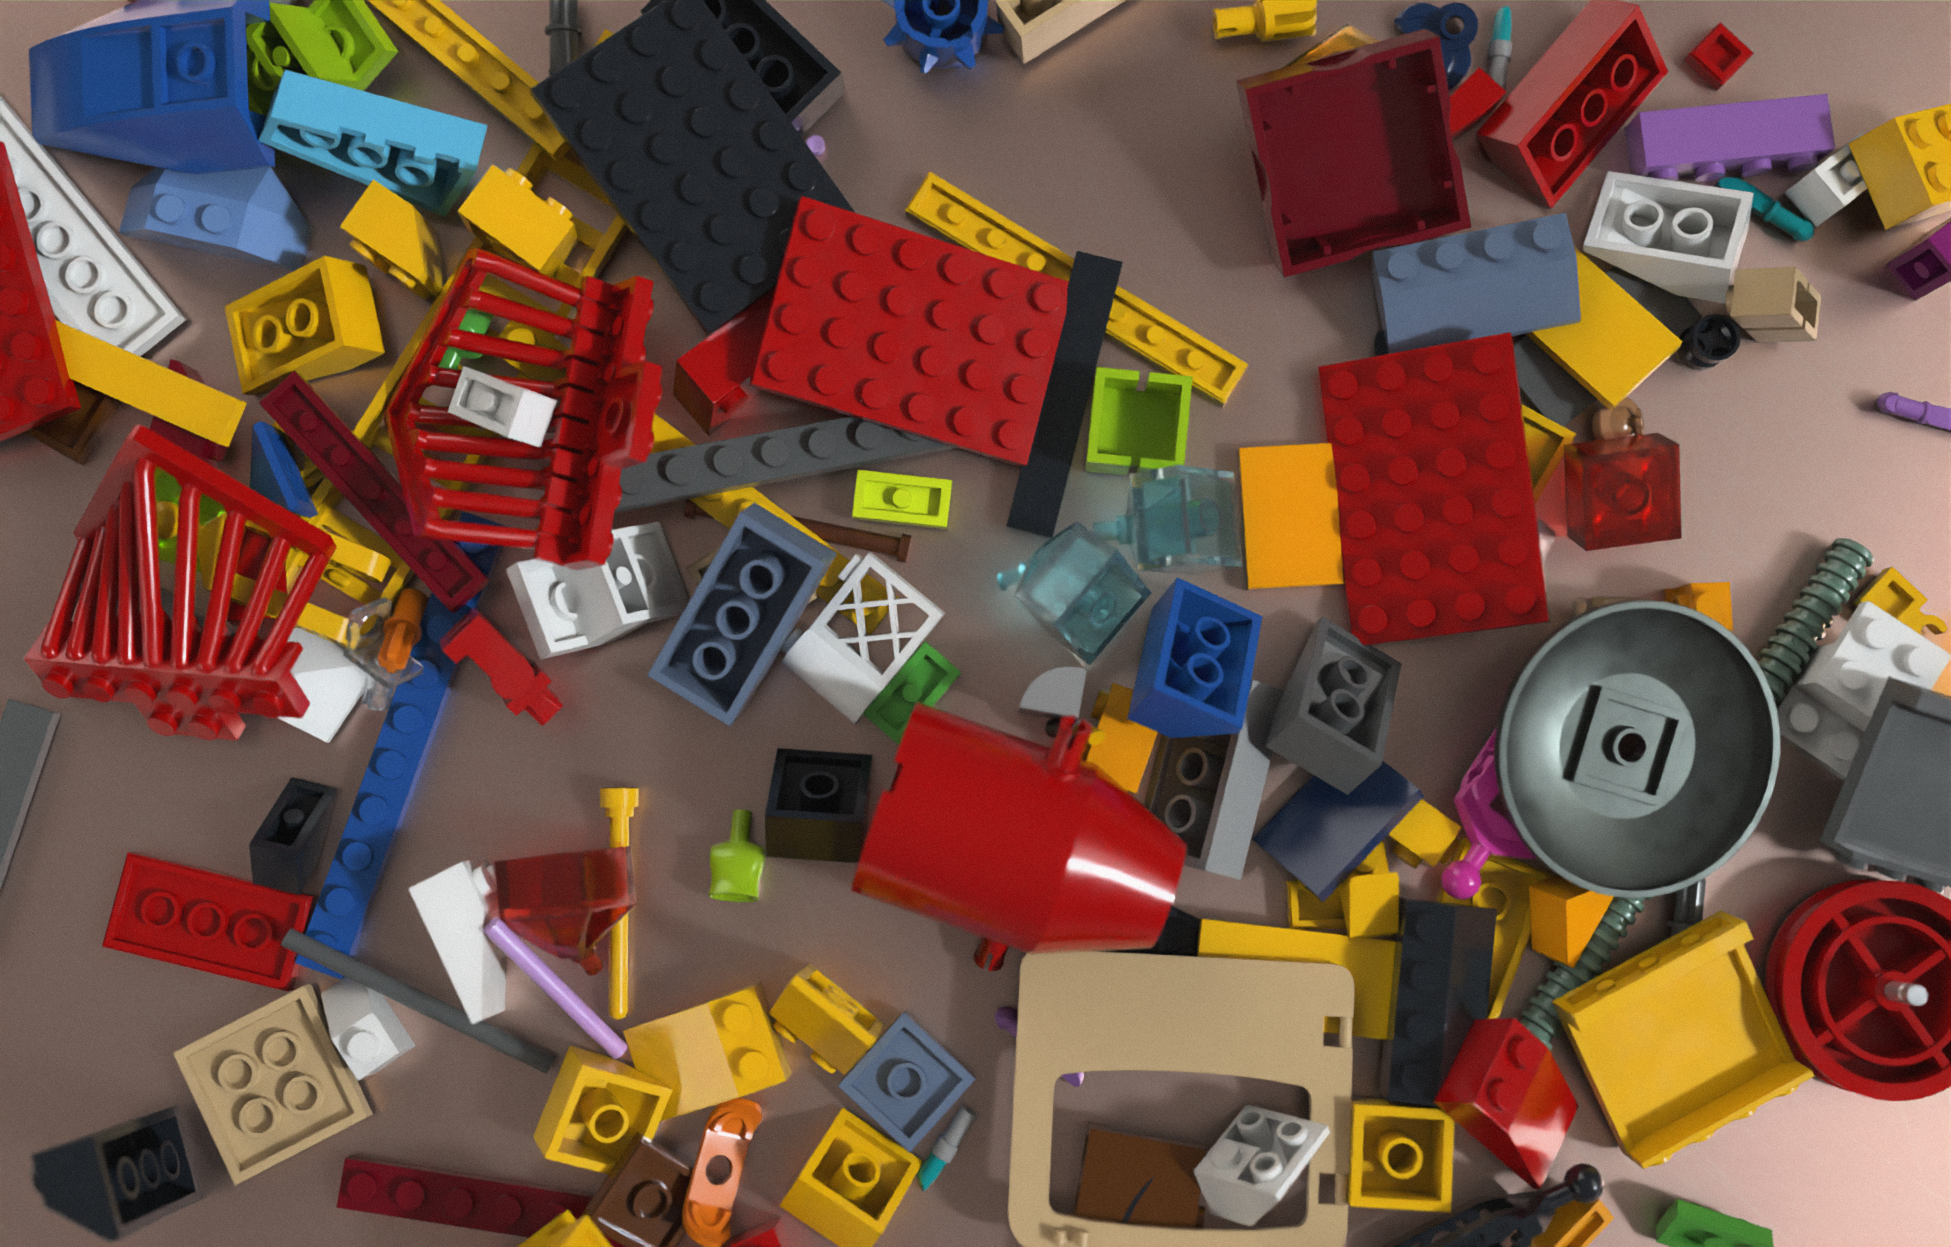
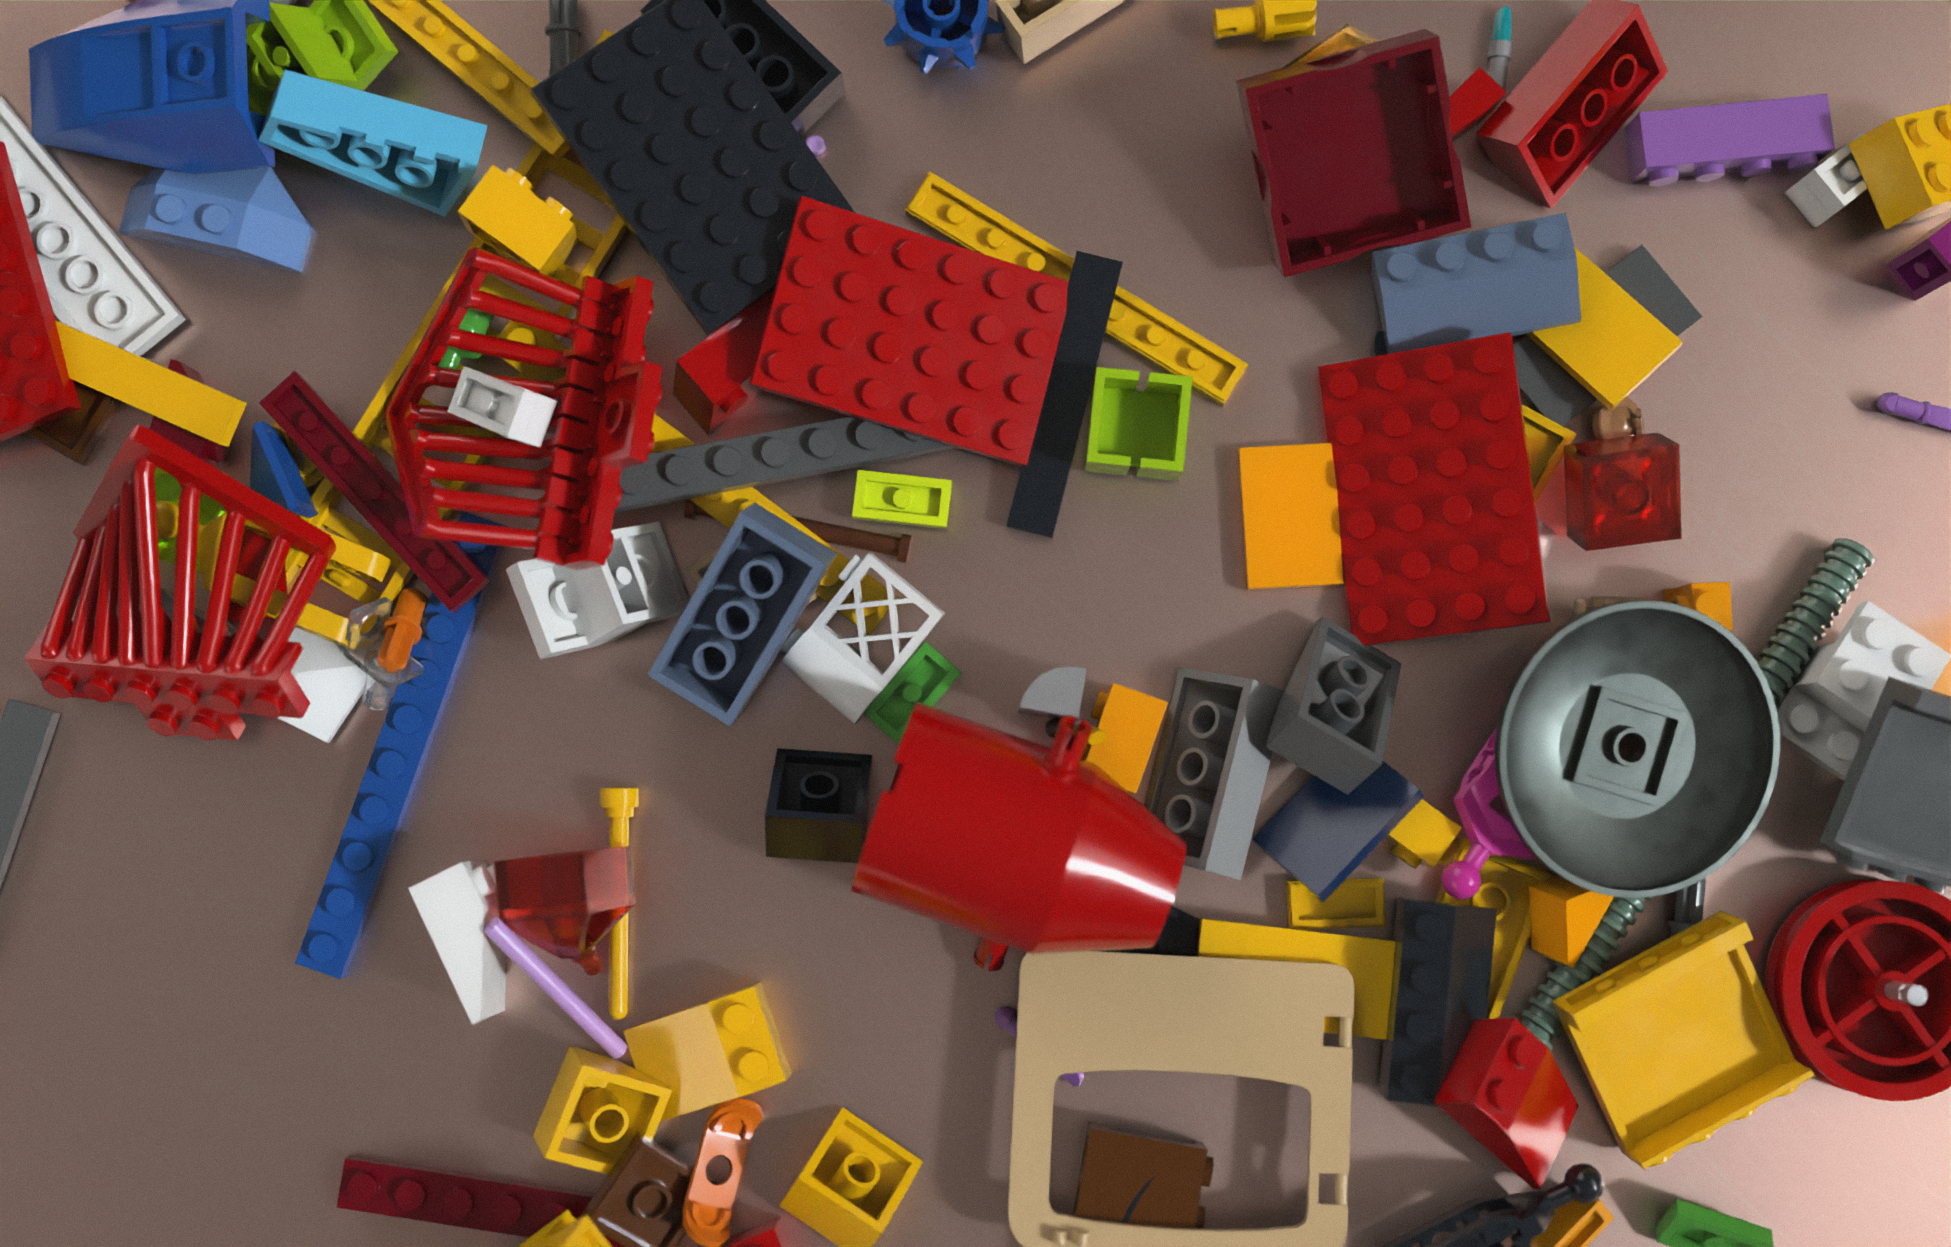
black slope [31,1105,202,1242] -> none
red tile [102,852,318,992] -> none
tan plate [173,984,373,1185] -> none
yellow slope [224,255,385,395] -> none
black slope [249,777,338,895] -> none
dark grey piece [281,928,556,1074] -> none
white slope [321,977,416,1081] -> none
yellow slope [340,179,447,301] -> none
red hips [439,606,563,726] -> none
lime piece [708,809,766,902] -> none
yellow slope [769,963,885,1075] -> none
sand blue plate [838,1011,976,1153] -> none
light grey piece [916,1105,978,1192] -> none
clear light blue piece [998,522,1152,665] -> none
clear light blue piece [1092,465,1242,575] -> none
blue slope [1127,577,1262,738] -> none
white slope [1194,1104,1330,1227] -> none
yellow slope [1339,840,1399,939] -> none
yellow brick [1347,1097,1454,1212] -> none
dark blue plate [1394,3,1478,91] -> none
white slope [1583,171,1754,304] -> none
black wheel [1677,314,1741,371] -> none
red tile [1683,22,1754,91] -> none
teal piece [1715,177,1814,242] -> none
tan piece [1726,267,1821,342] -> none
yellow plate [1852,566,1948,635] -> none

